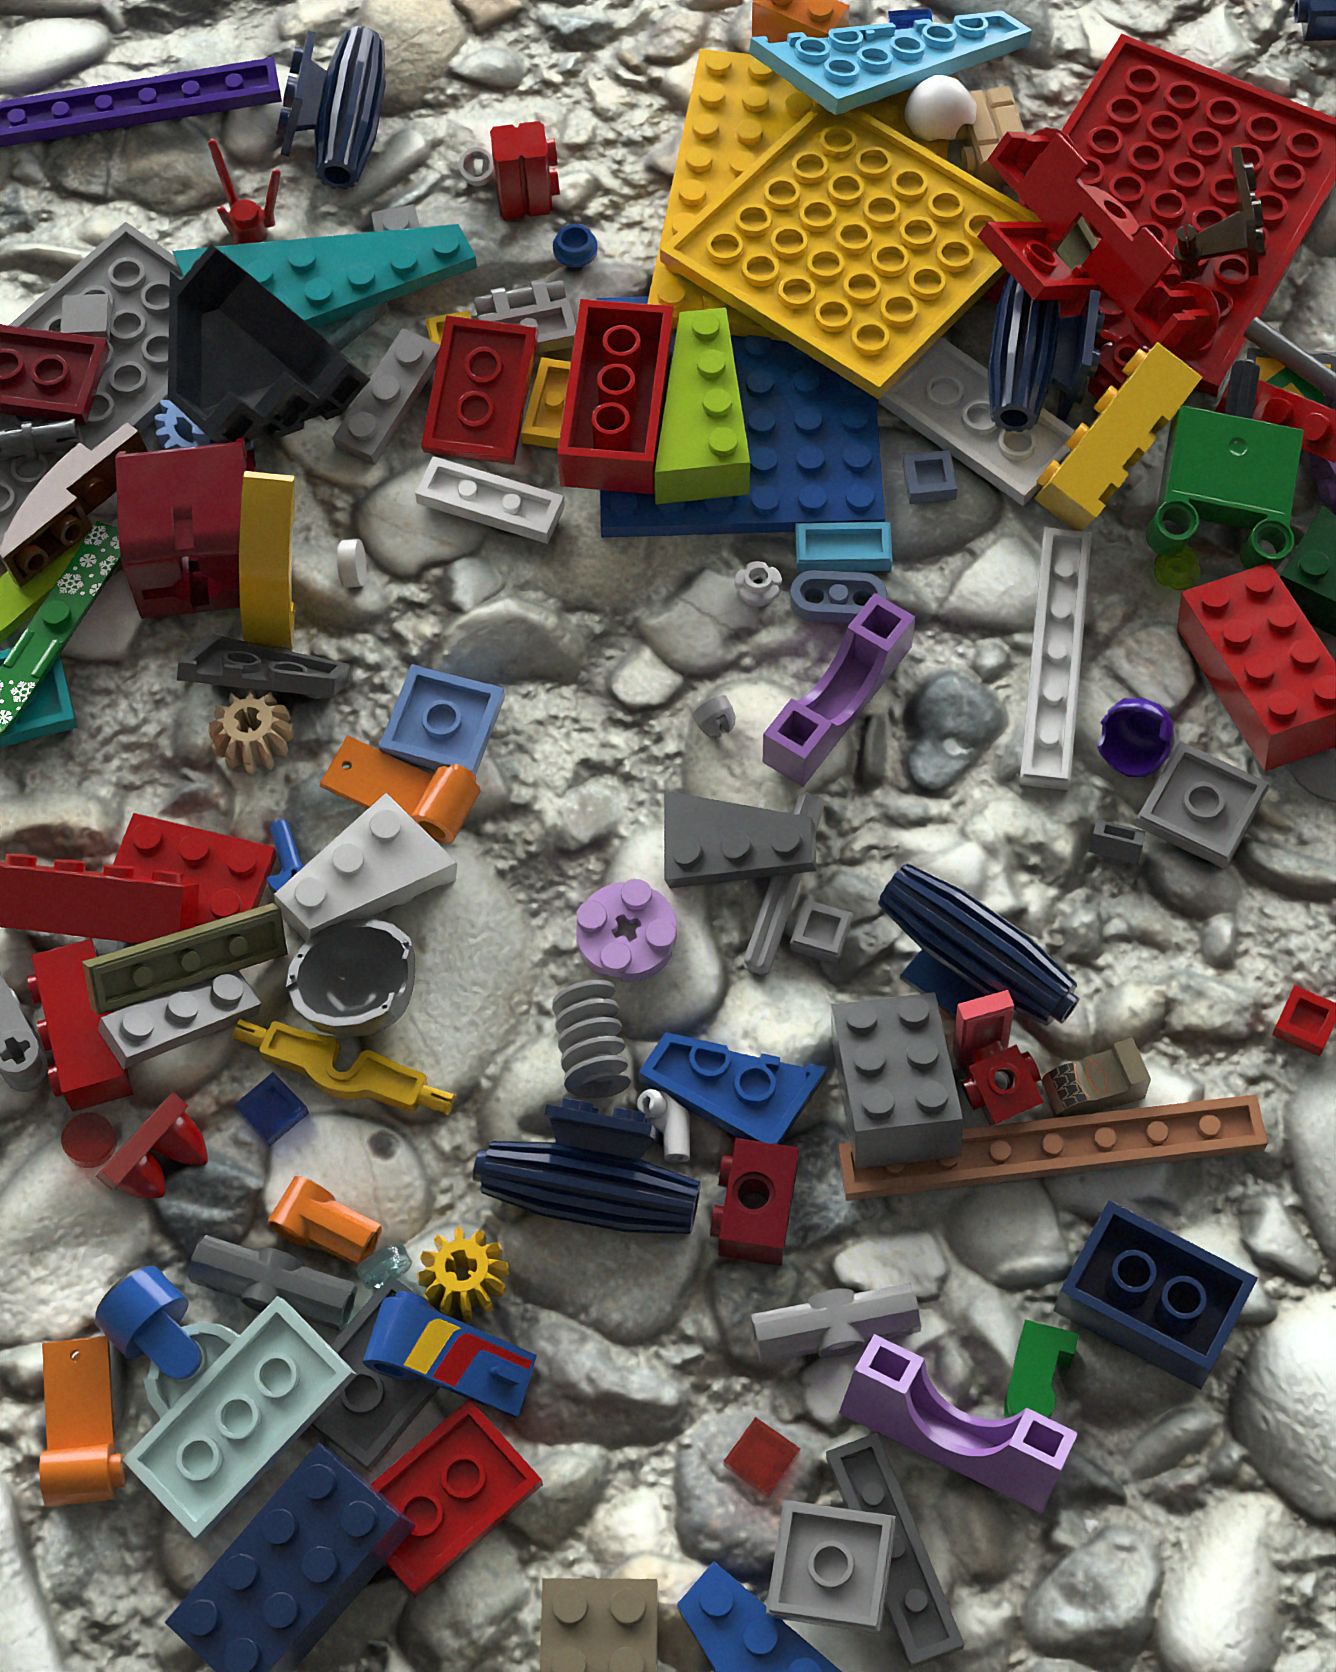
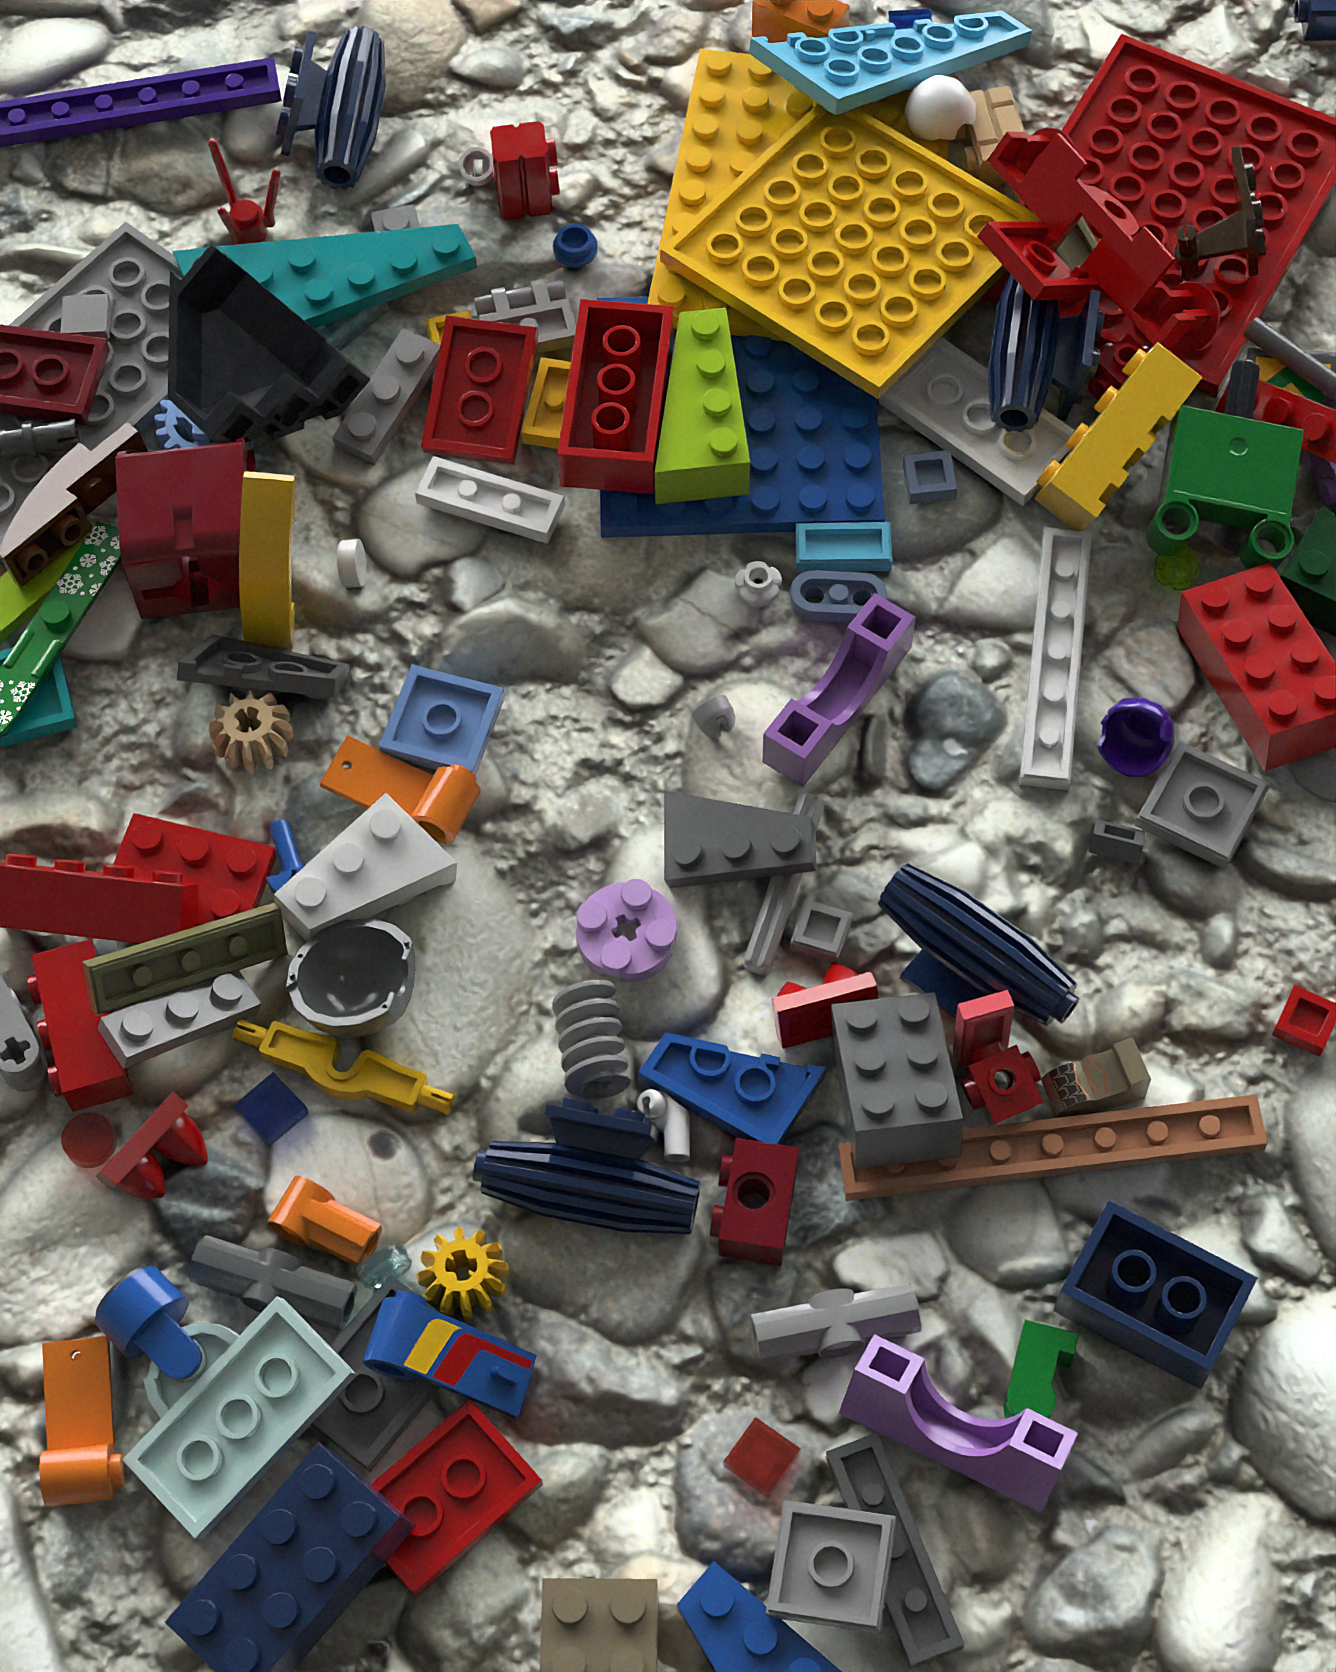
none -> red tile [772,962,879,1049]

